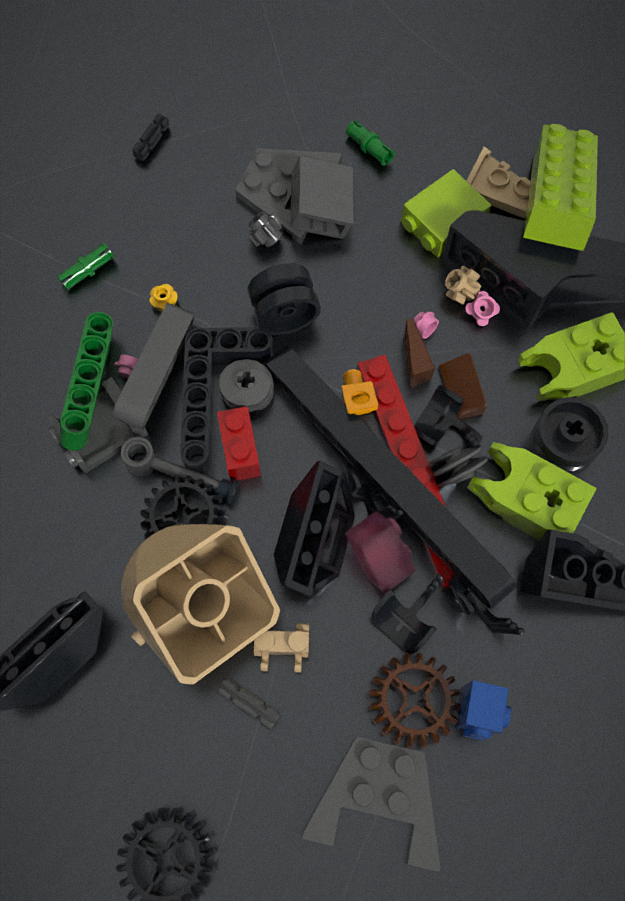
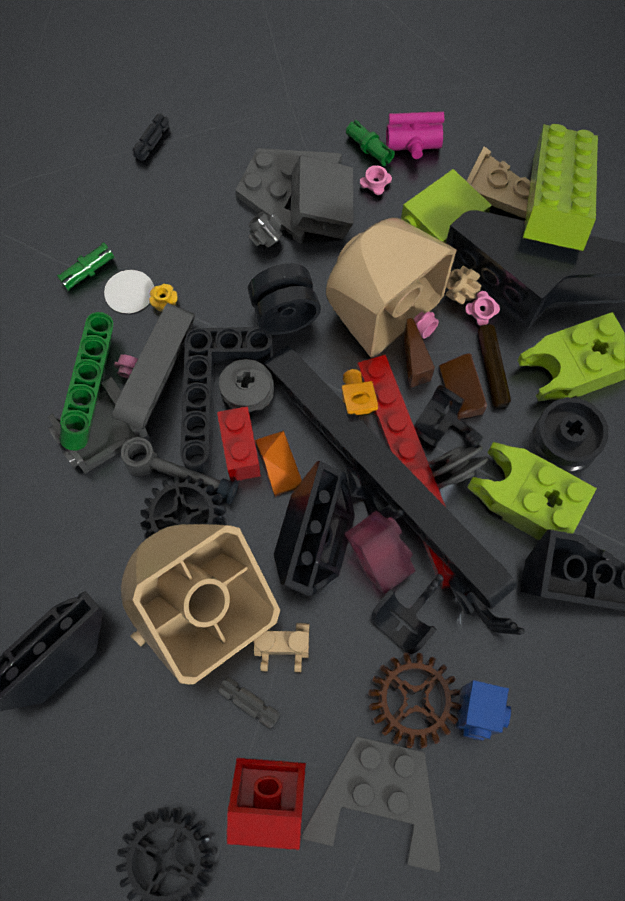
none -> white sticker [104,270,154,314]
none -> red slope [227,758,306,850]
none -> orange slope [255,431,302,497]
none -> tan piece [326,217,457,357]
none -> bright pink plate [360,165,392,195]
none -> dark pink pin [386,111,445,159]
none -> dark brown axle [478,324,511,407]

